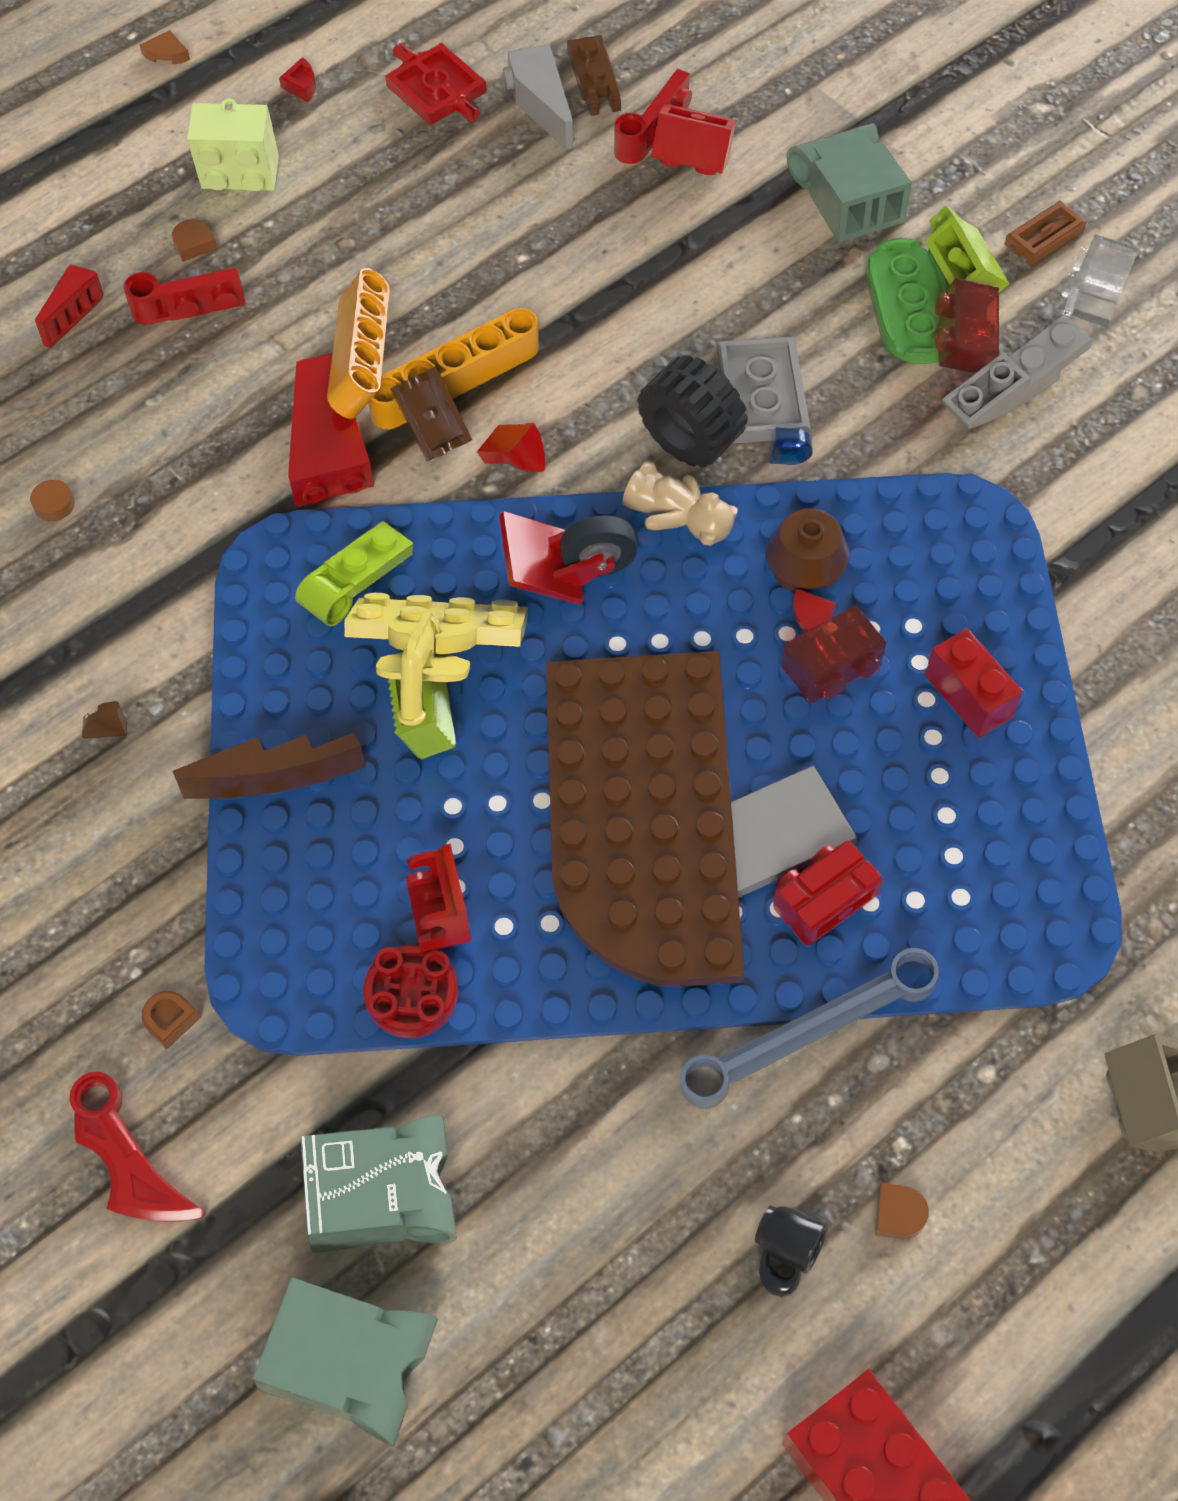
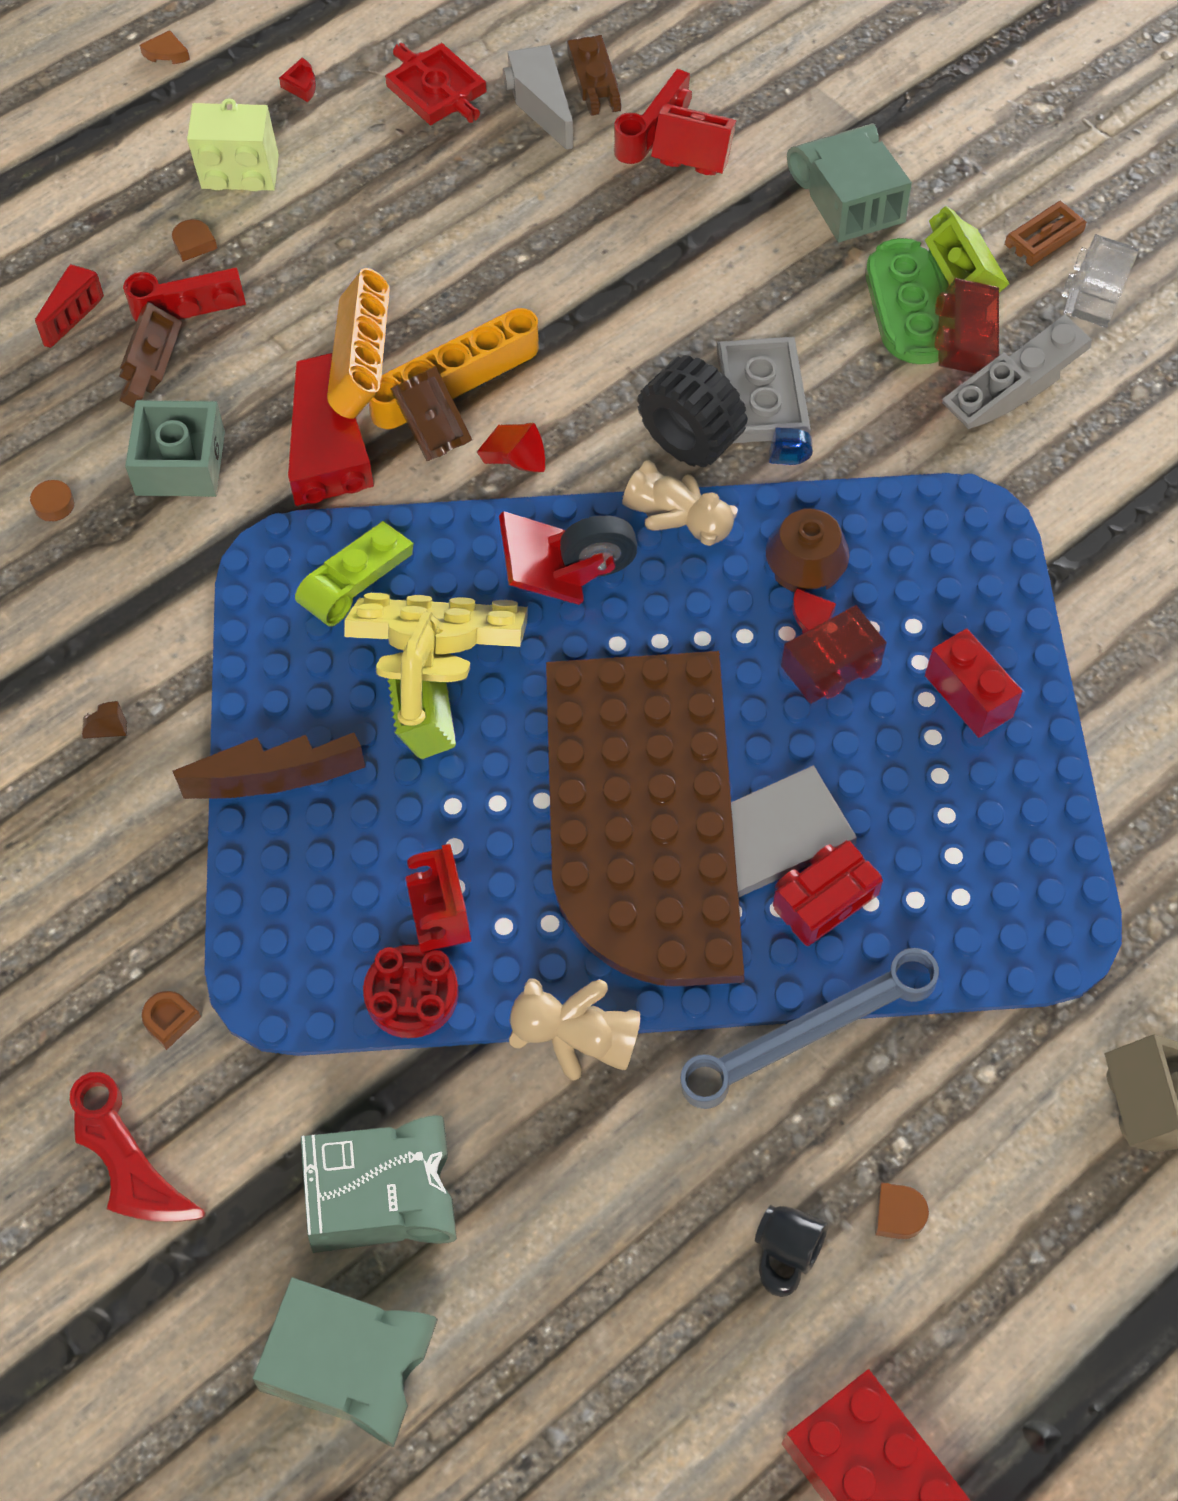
none -> reddish brown hinge [119,302,182,408]
none -> sand green brick [125,400,225,497]
none -> tan piece [509,979,640,1080]

